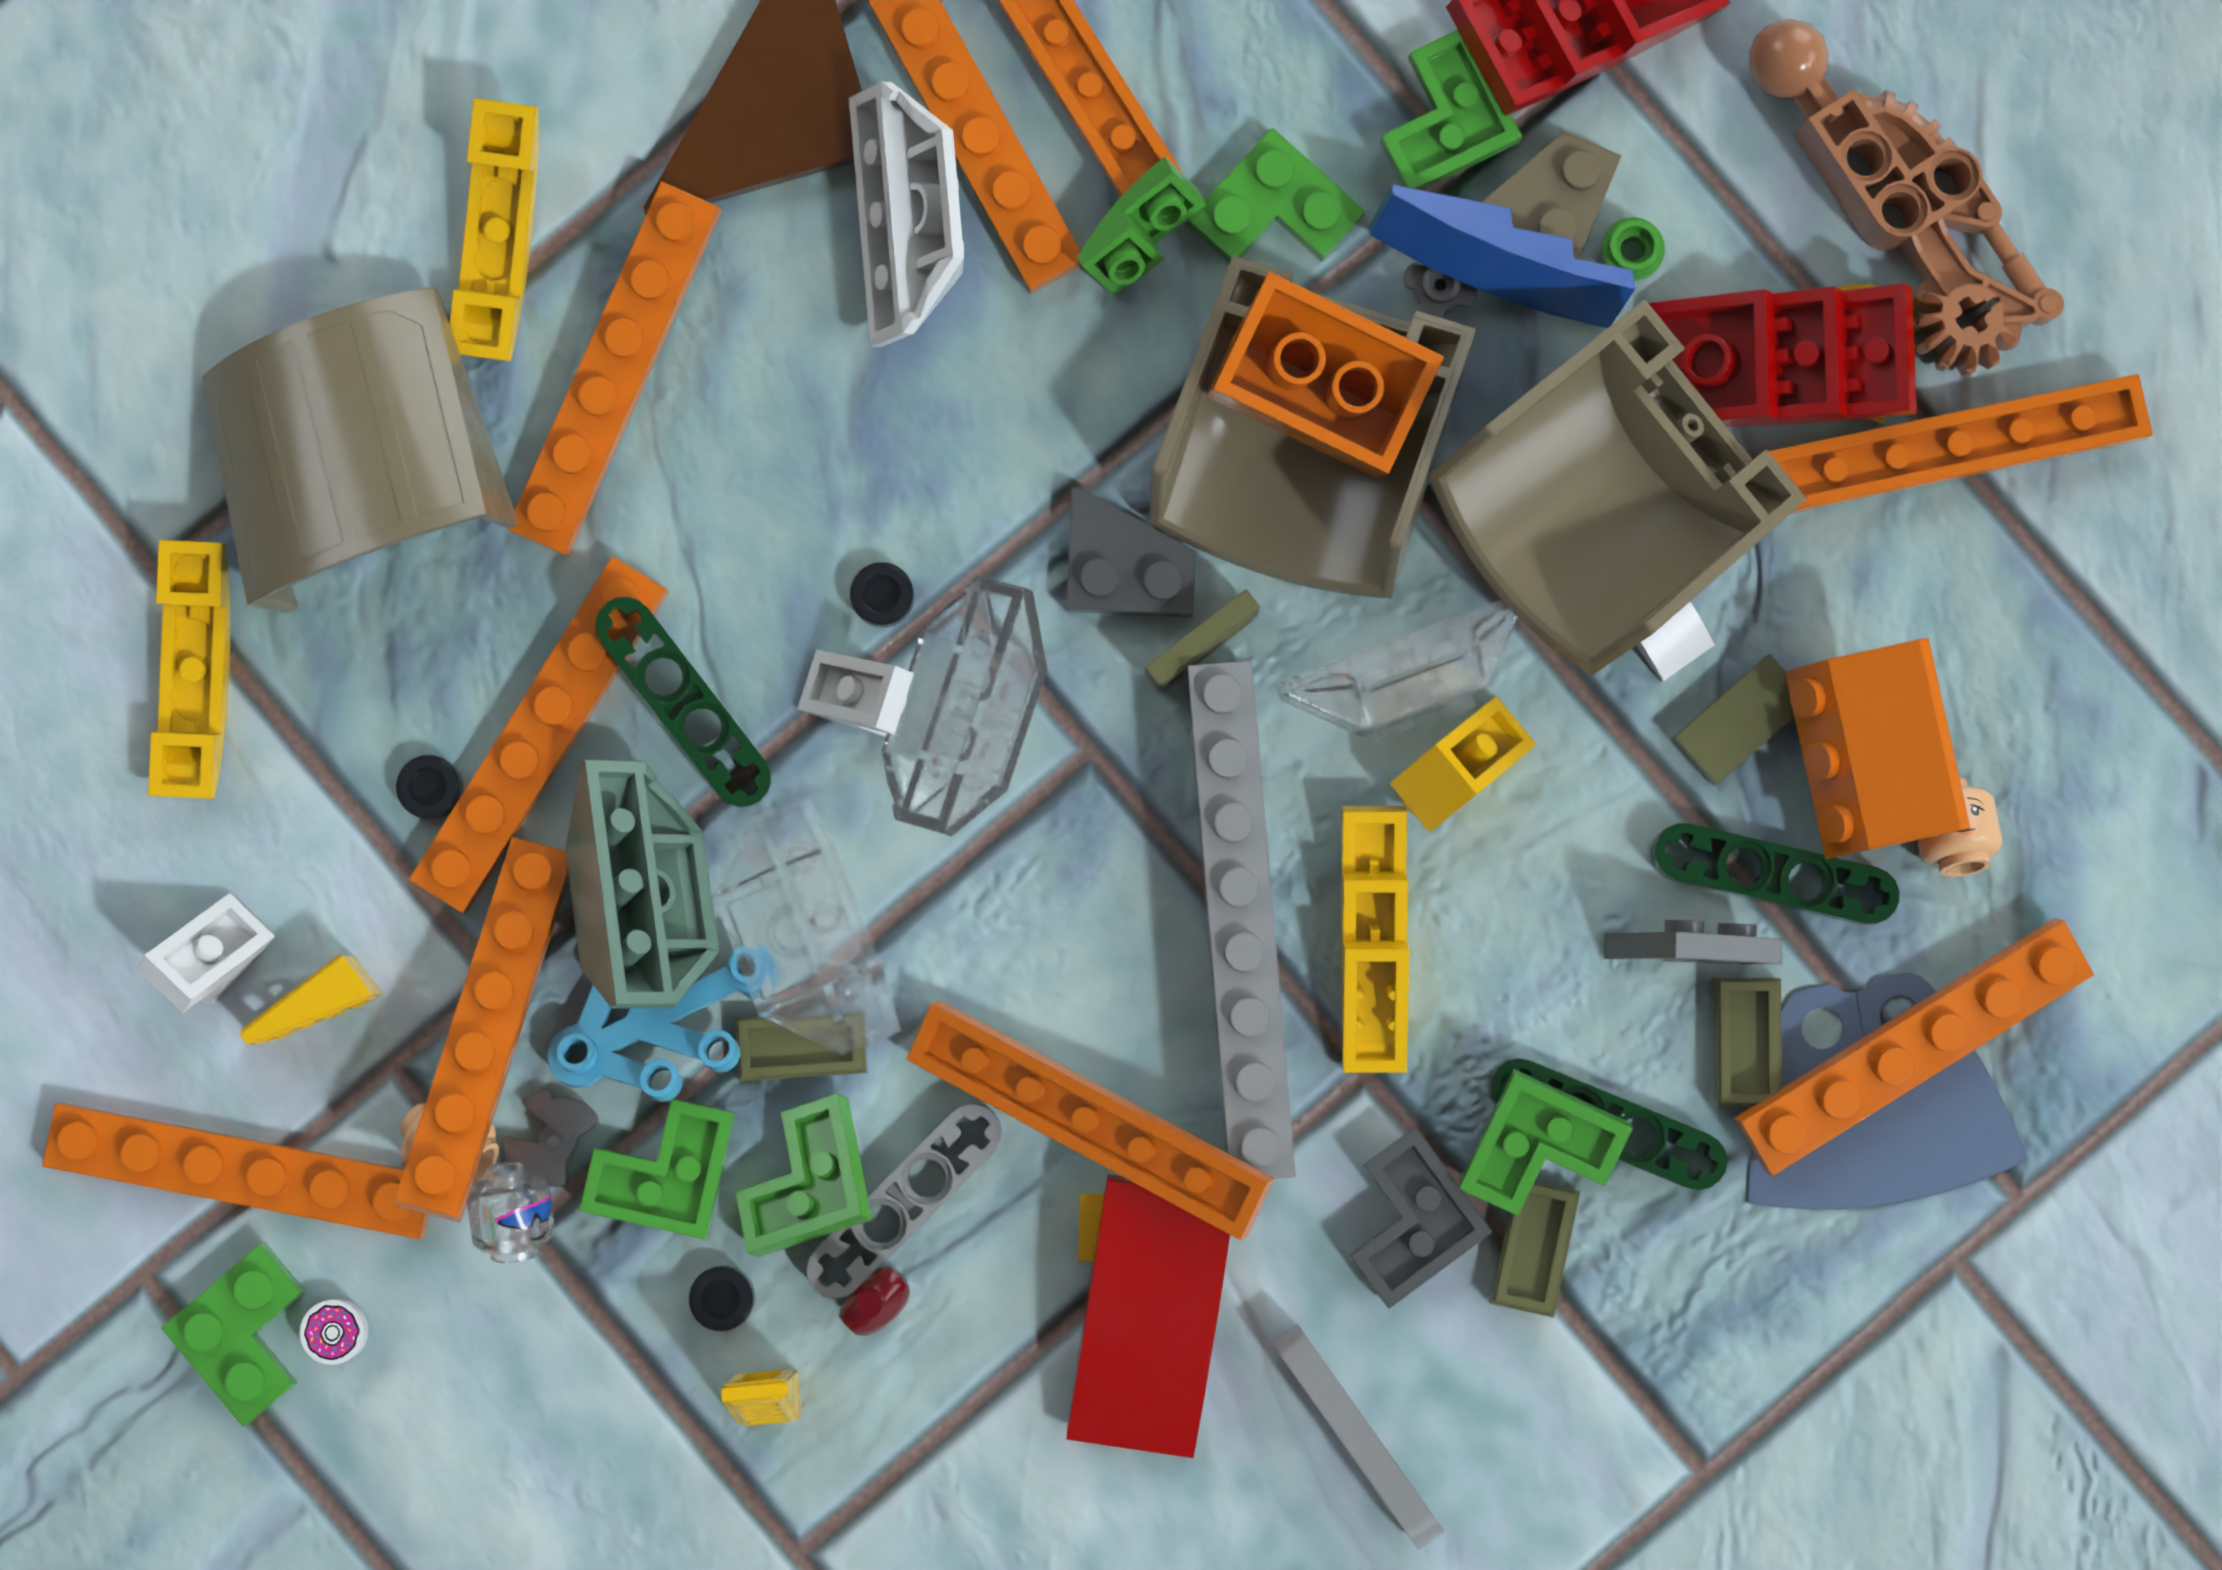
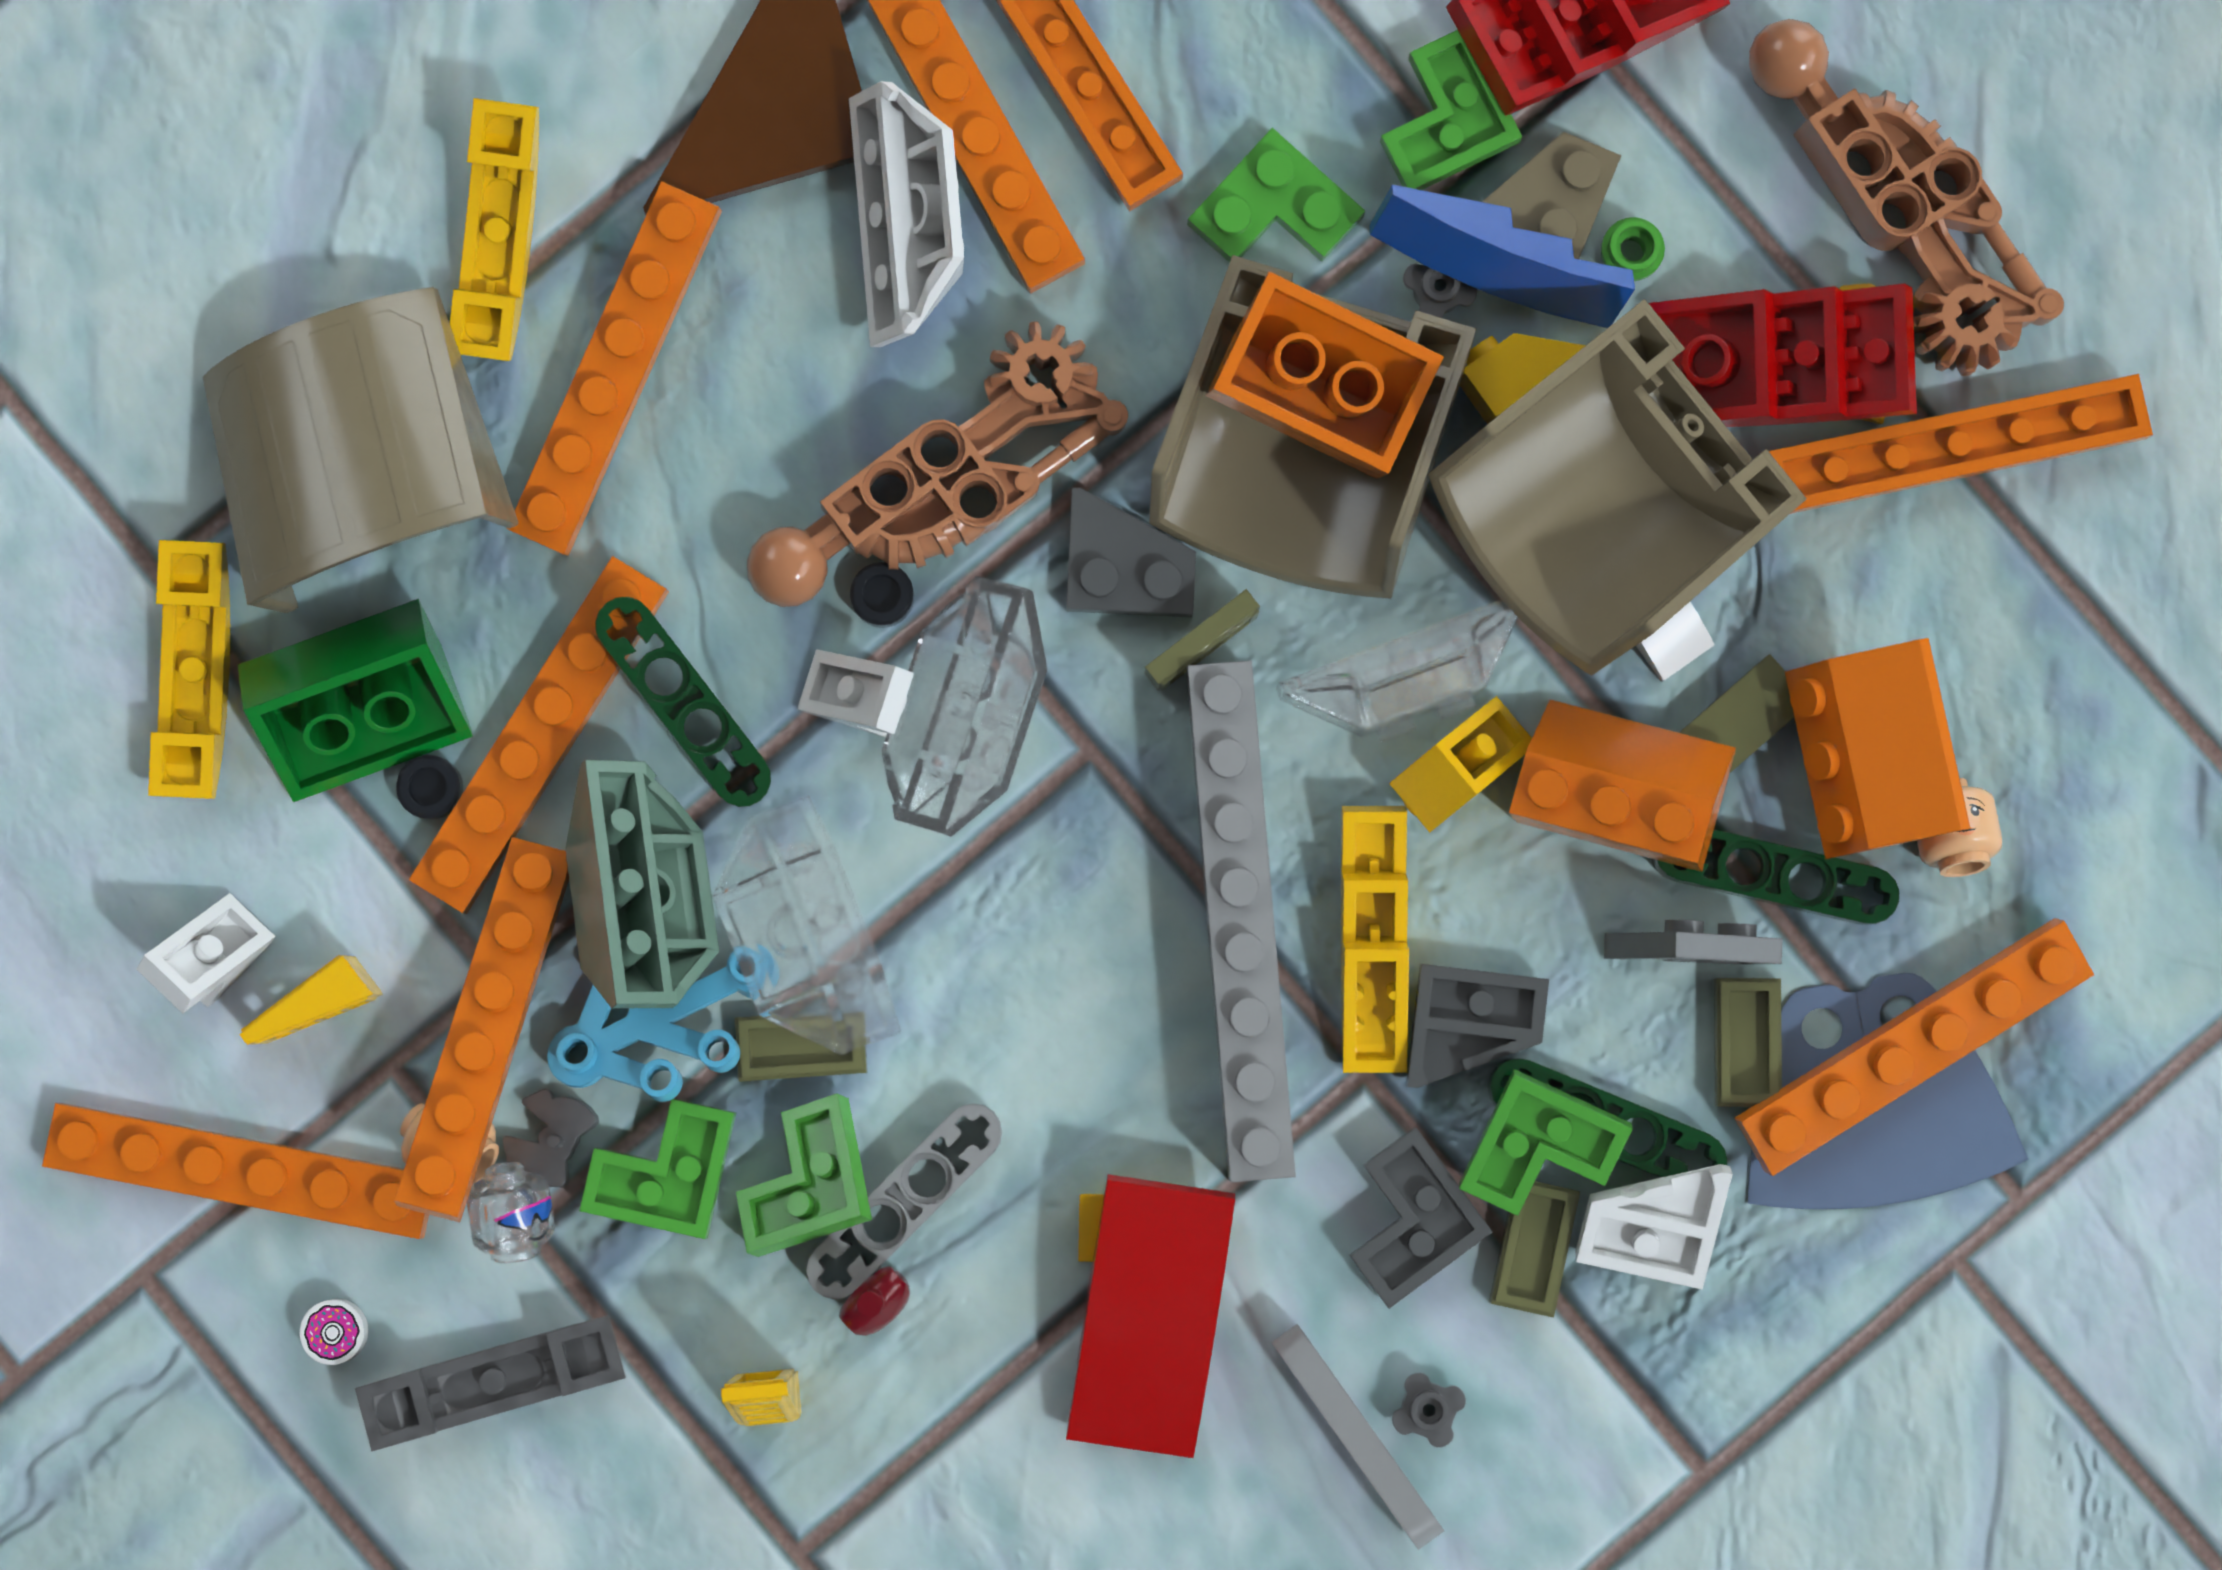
bright green plate [161,1242,306,1427] -> none
black tile [689,1265,755,1331] -> none
orange plate [906,1000,1274,1240] -> none
bright green slope [1077,157,1206,297] -> none
none -> green slope [238,599,473,802]
none -> flat silver slope [355,1315,626,1452]
none -> nougat arm [747,321,1128,607]
none -> flat silver plate [1392,1373,1466,1447]
none -> dark grey wing [1406,964,1549,1088]
none -> yellow slope [1459,333,1586,424]
none -> orange slope [1509,700,1736,872]
none -> white wing [1575,1164,1733,1290]

